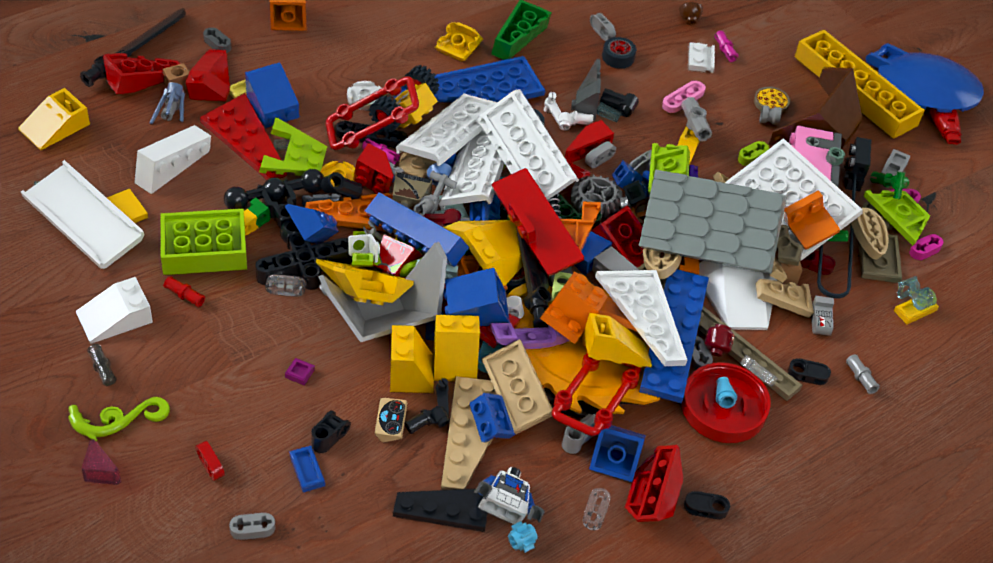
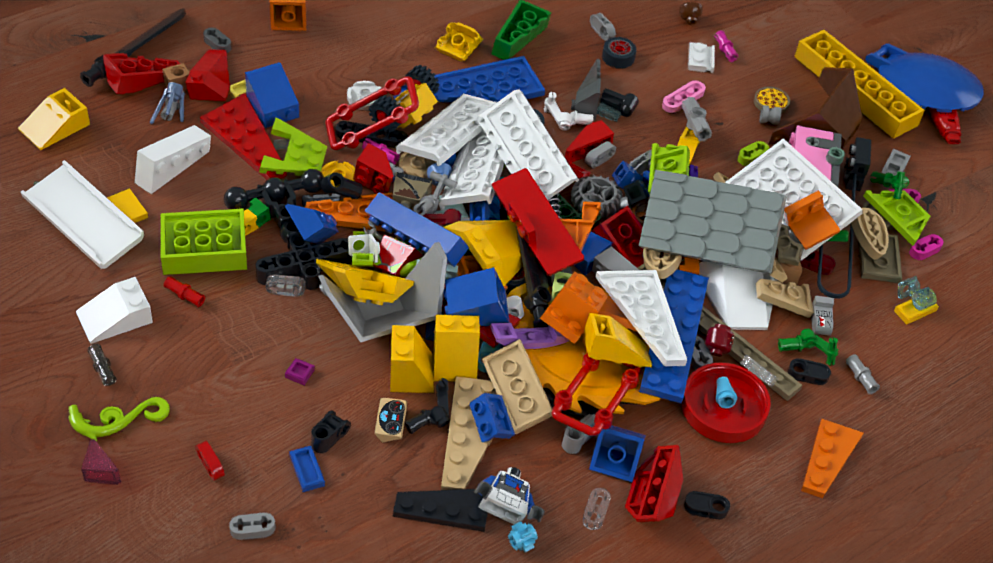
none -> green pin [778,329,839,366]
none -> orange wing [801,419,864,499]

